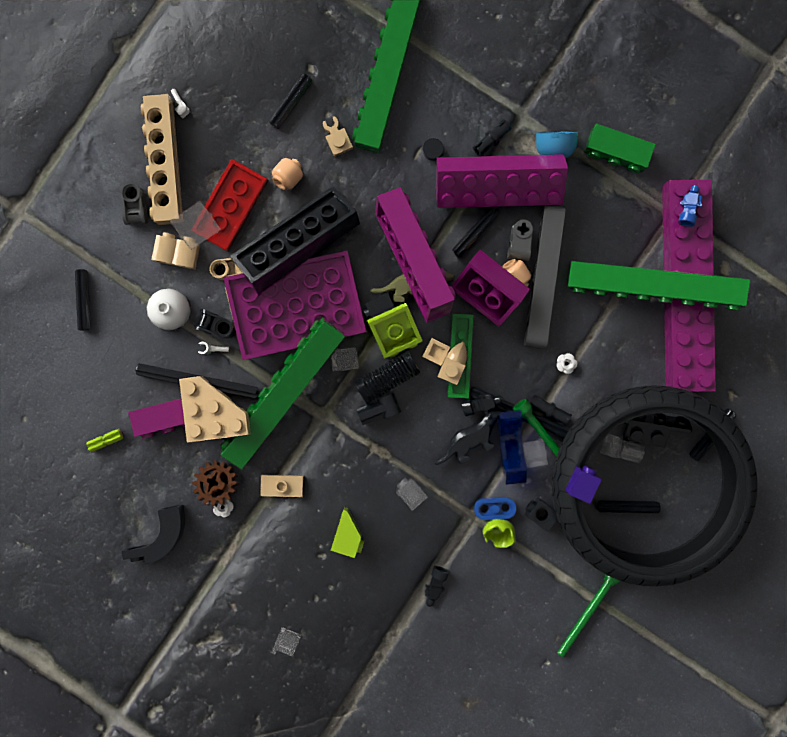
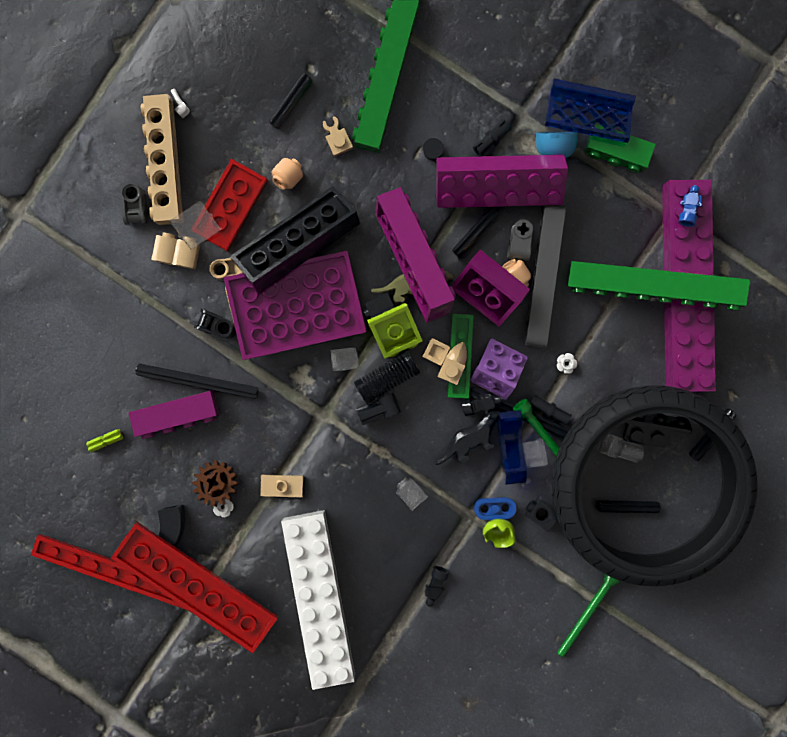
black axle [75,269,90,331] -> none
white cylinder [147,289,191,330] -> none
tan plate [179,376,251,443] -> none
white hand [198,342,229,355] -> none
green brick [220,317,345,469] -> none
clear panel [271,627,301,657] -> none
lime slope [331,507,364,558] -> none
dark purple brick [565,466,602,504] -> none
none -> red plate [31,534,187,610]
none -> red plate [111,522,278,653]
none -> white brick [281,510,355,690]
none -> medium lavender bracket [470,339,527,400]
none -> clear blue fence [545,78,636,143]

